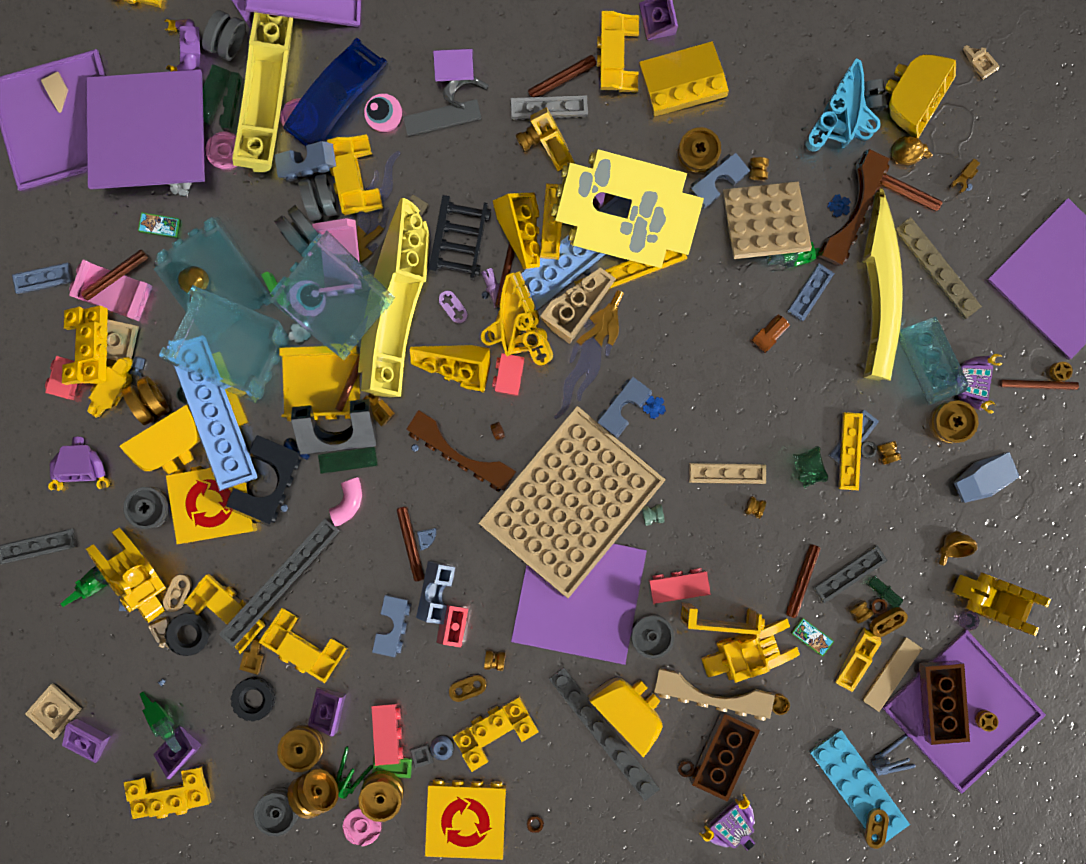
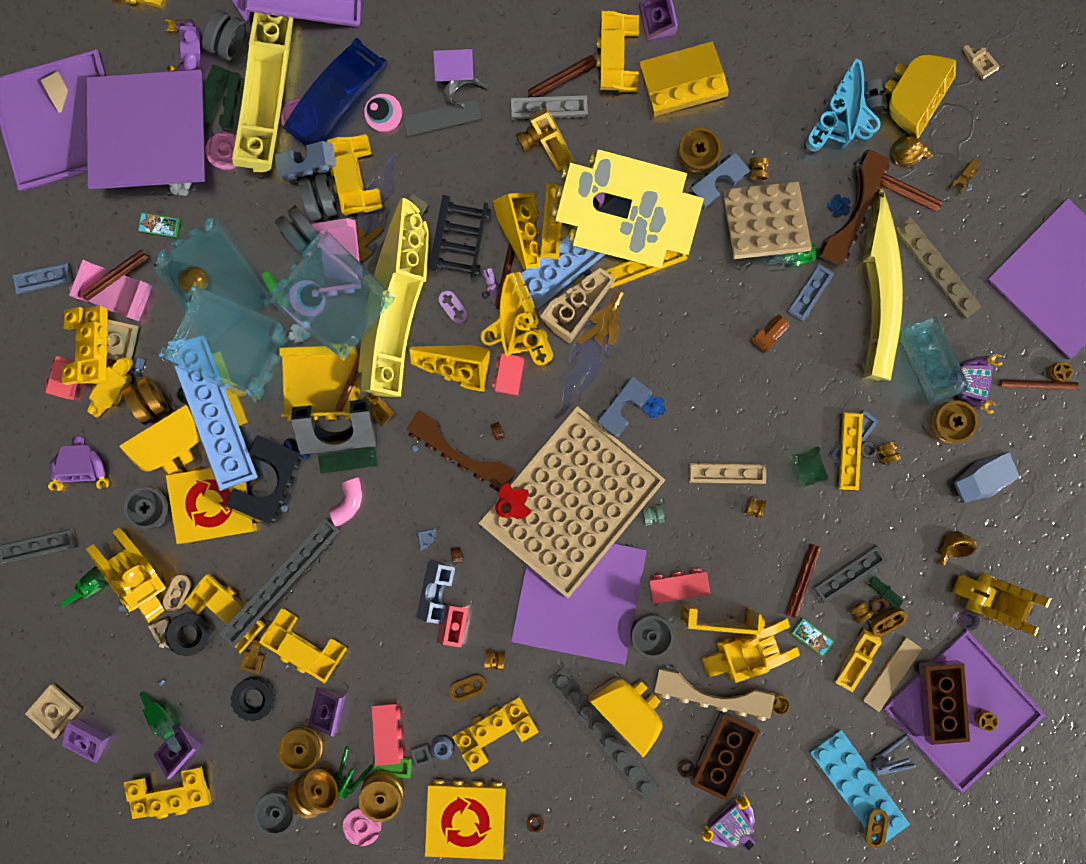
sand blue arch [372,594,411,657] -> none
copper axle [396,507,424,582] -> none
none -> reddish brown axle [450,547,463,565]
none -> red plate [495,483,532,519]

